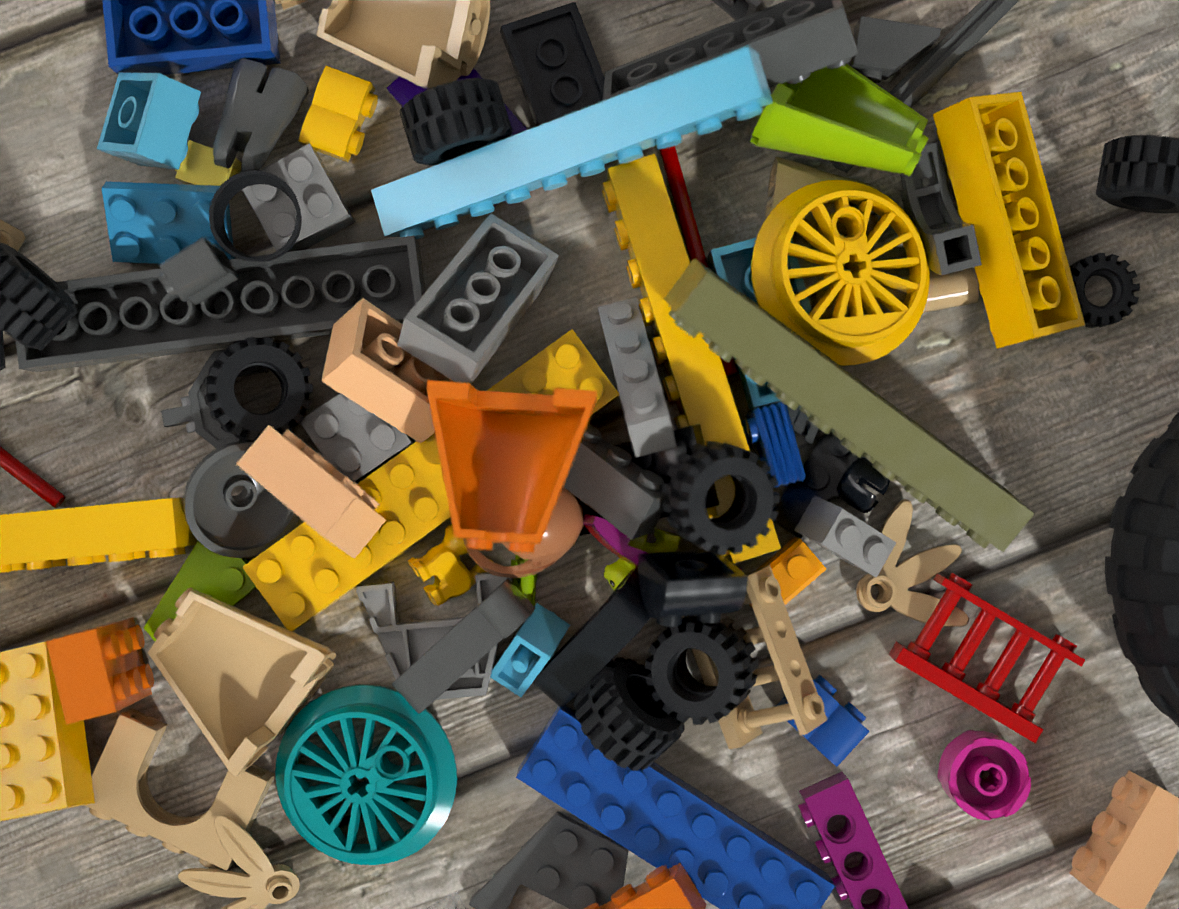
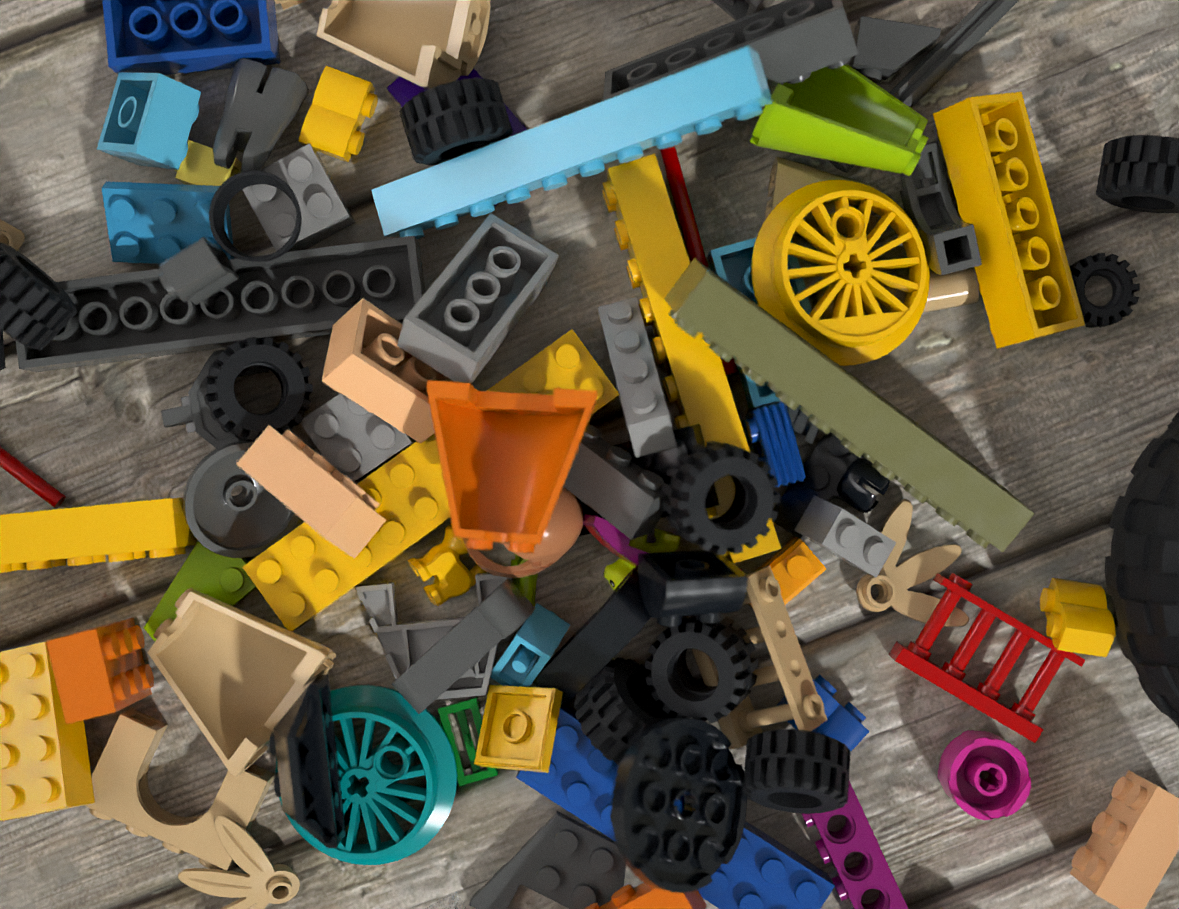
black plate [500,2,605,127] -> none
none -> black wedge [269,674,346,848]
none -> green tile [438,696,498,786]
none -> yellow tile [474,685,563,773]
none -> black plate [610,718,747,893]
none -> black tyre [742,729,851,814]
none -> yellow brick [1040,578,1115,657]

